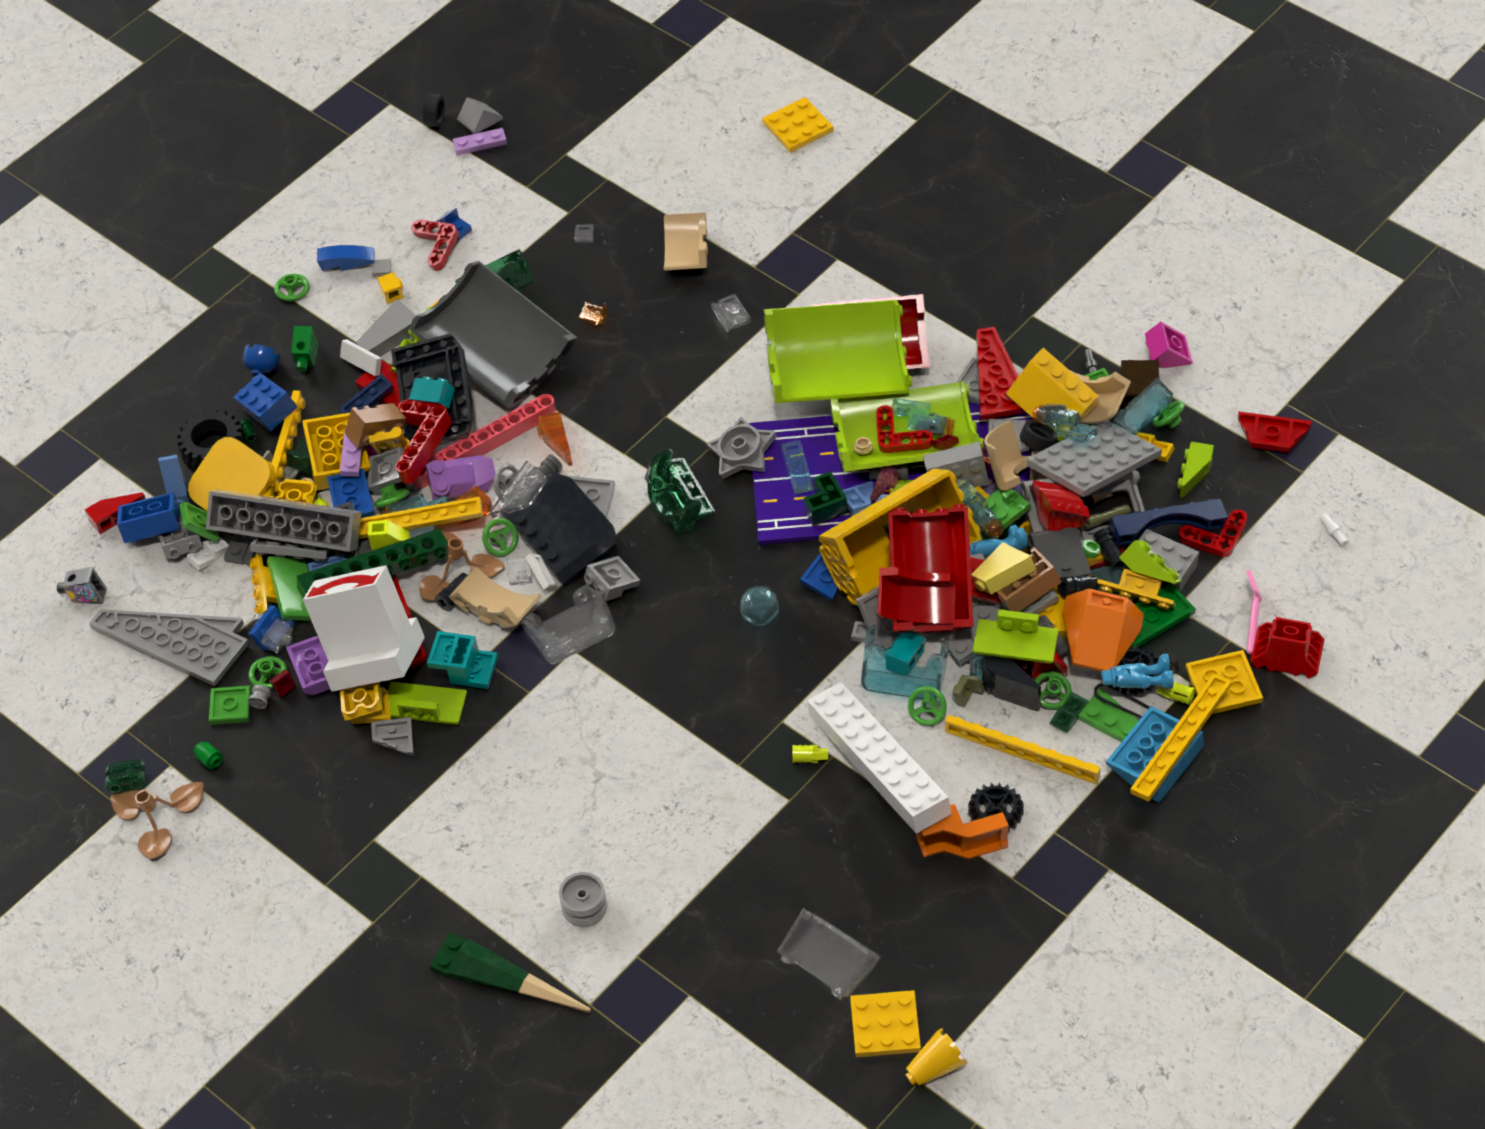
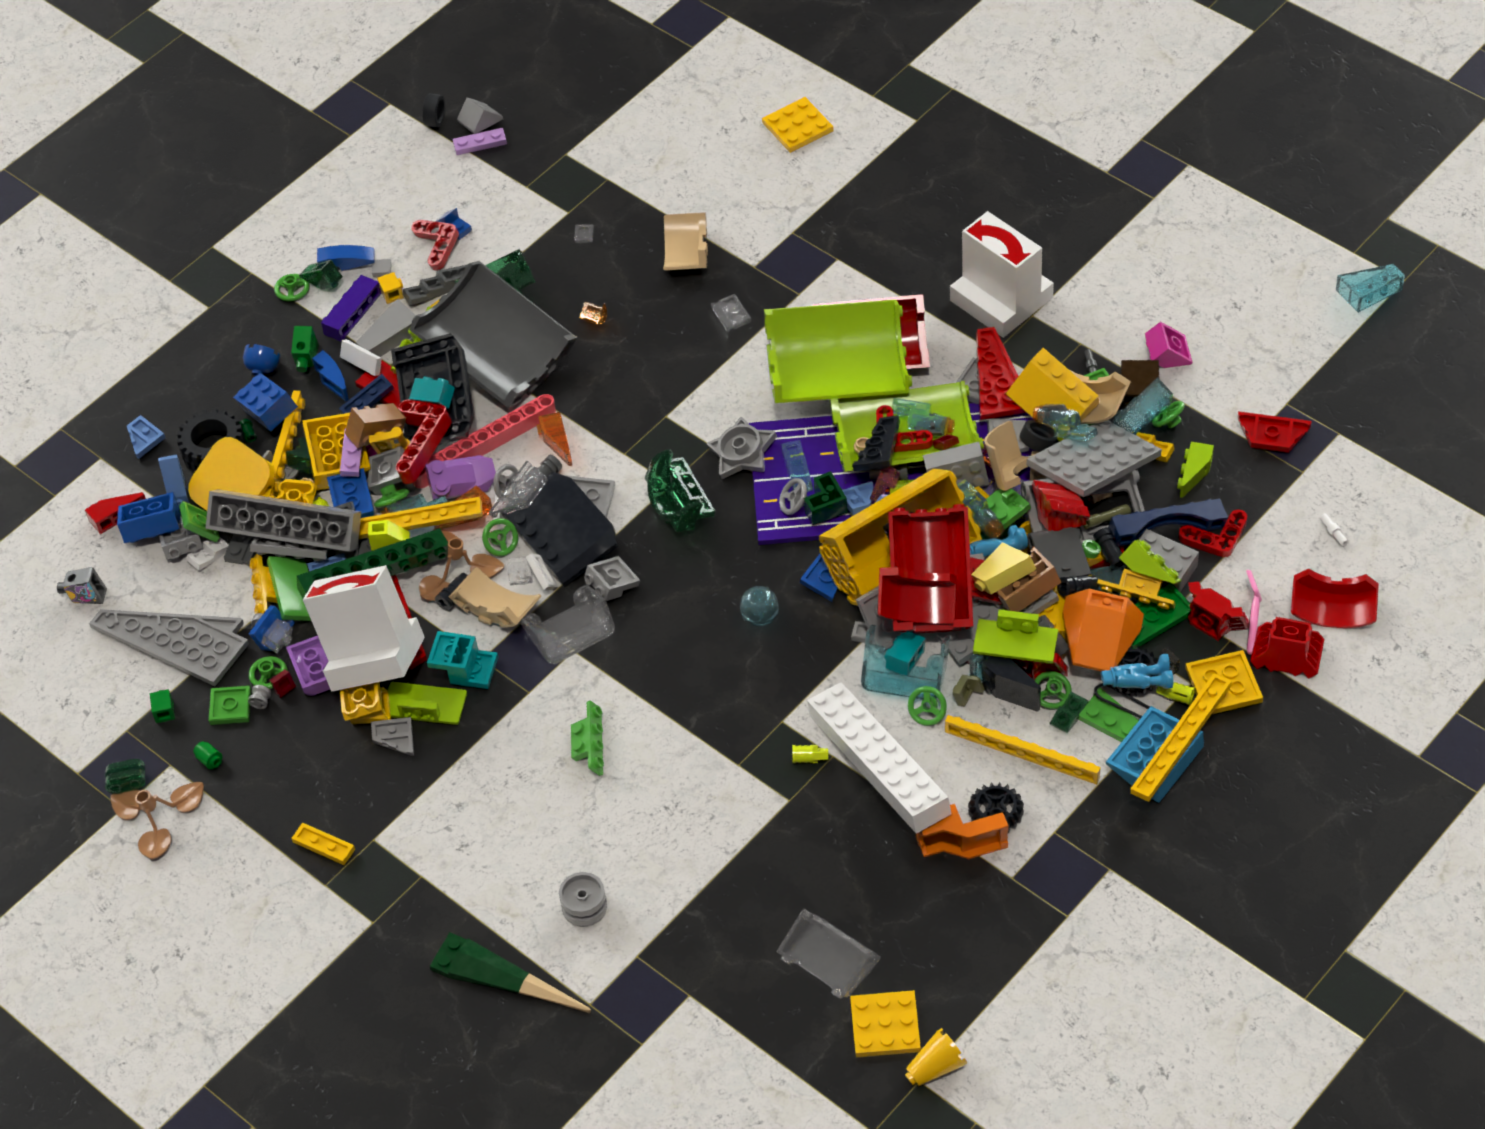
none -> medium blue wing [127,415,165,459]
none -> green brick [149,689,175,723]
none -> yellow plate [291,822,355,865]
none -> clear green slope [299,260,343,290]
none -> blue slope [312,350,349,401]
none -> dark purple brick [321,275,382,342]
none -> dark grey slope [402,264,468,305]
none -> bright green bracket [571,700,604,776]
none -> light grey piece [779,478,807,515]
none -> black wing [852,415,900,471]
none -> white piece [950,211,1054,338]
none -> red slope [1188,582,1249,641]
none -> red panel [1291,569,1379,628]
none -> clear light blue wedge [1336,264,1405,313]

